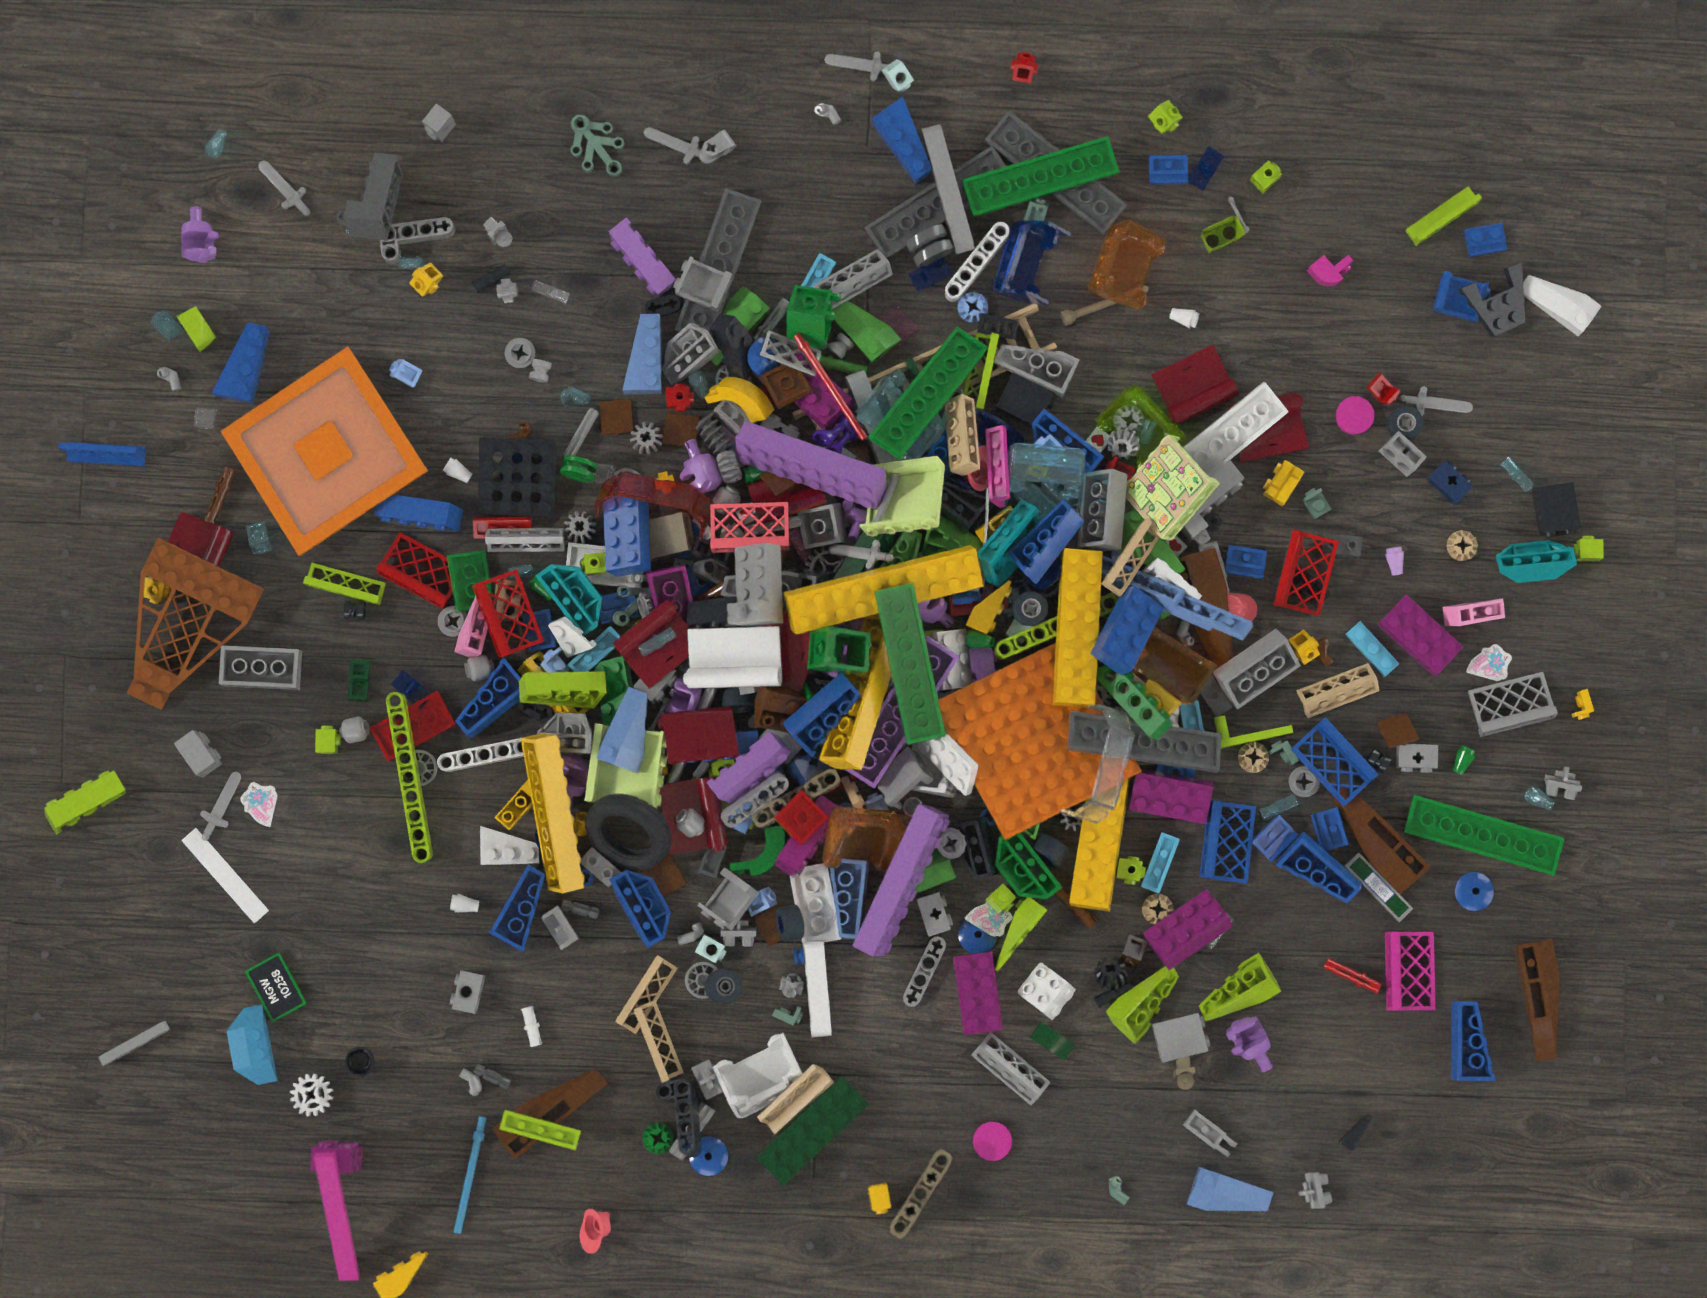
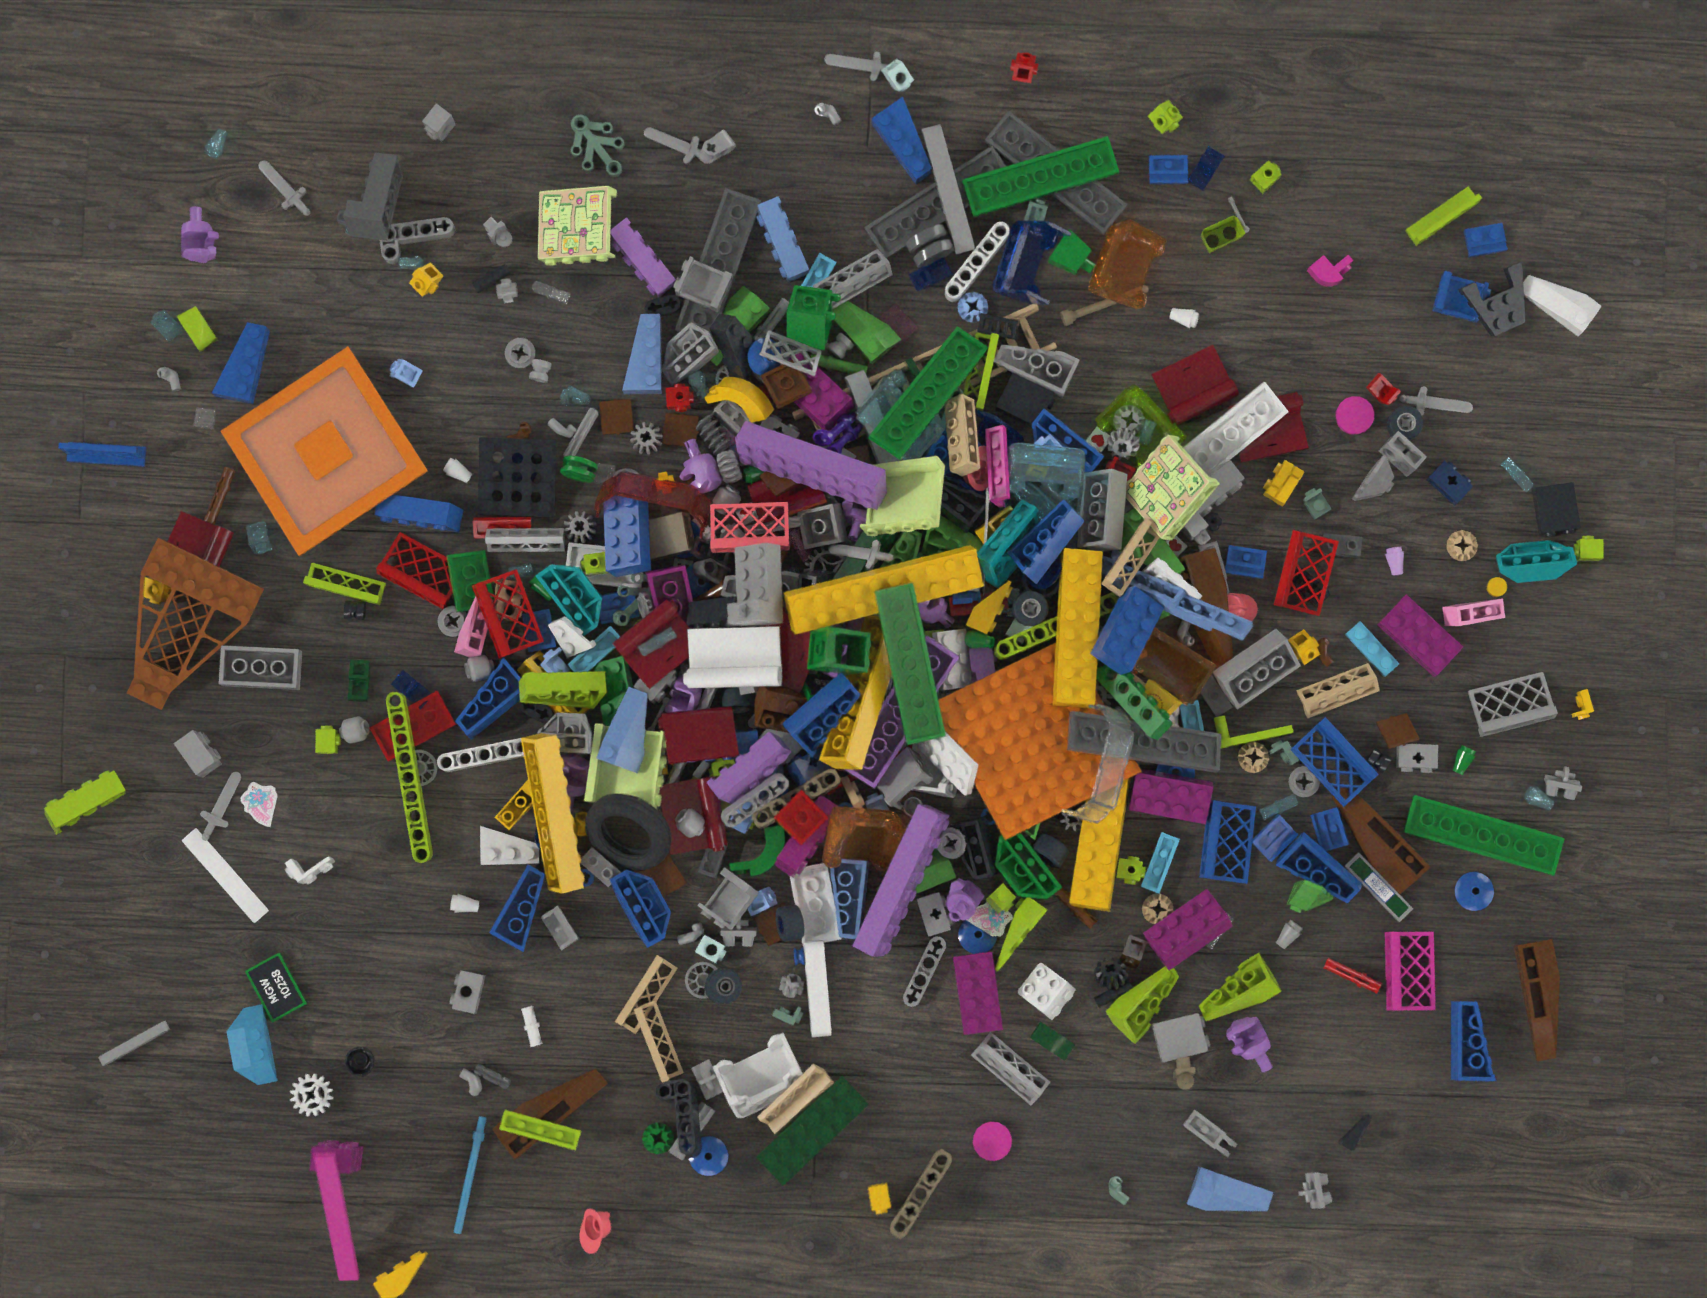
dark grey axle [561,899,599,919] -> none
red bar [794,333,868,441] -> none
light grey bar [873,473,900,523] -> none
clear sticker [1466,644,1512,681] -> none
none -> white bracket [285,857,335,885]
none -> panel [538,186,617,265]
none -> light grey arm [548,418,577,438]
none -> medium blue wedge [756,196,809,282]
none -> medium lavender piece [946,878,985,921]
none -> green torso [1048,229,1096,275]
none -> light grey cone [1276,919,1303,949]
none -> bright green wedge [1287,880,1334,913]
none -> light grey wedge [1352,455,1394,501]
none -> yellow tile [1487,577,1507,597]

